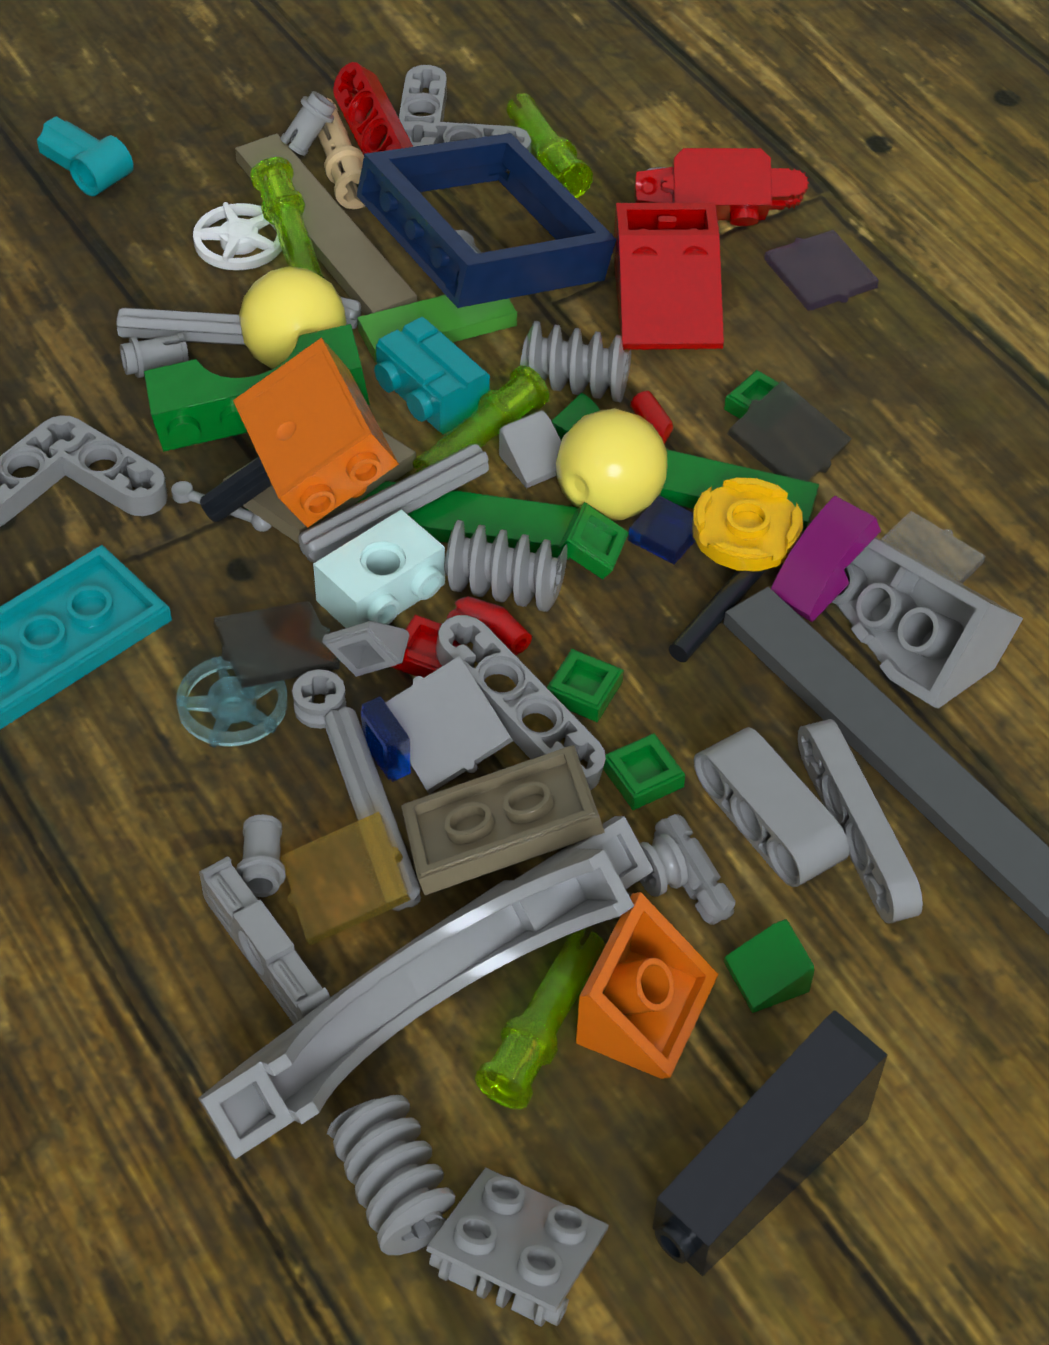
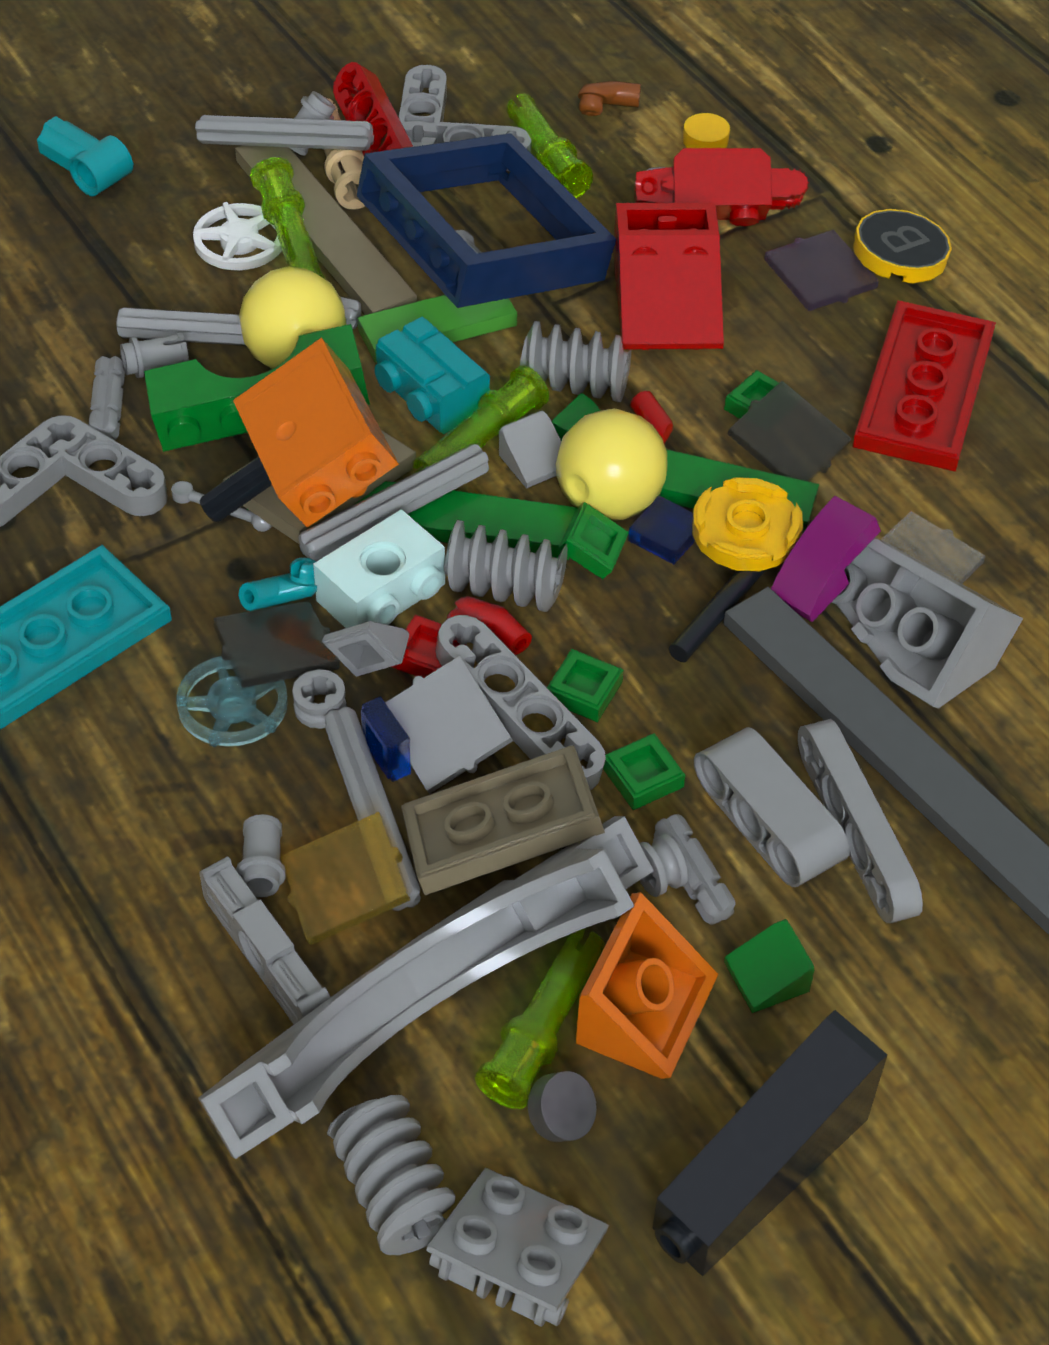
none -> light grey axle [89,356,125,441]
none -> light grey axle [195,115,374,151]
none -> teal arm [239,558,317,611]
none -> flat silver tile [528,1071,596,1142]
none -> dark orange arm [578,81,641,116]
none -> yellow tile [683,113,730,148]
none -> red tile [852,300,996,472]
none -> tile [853,209,952,283]

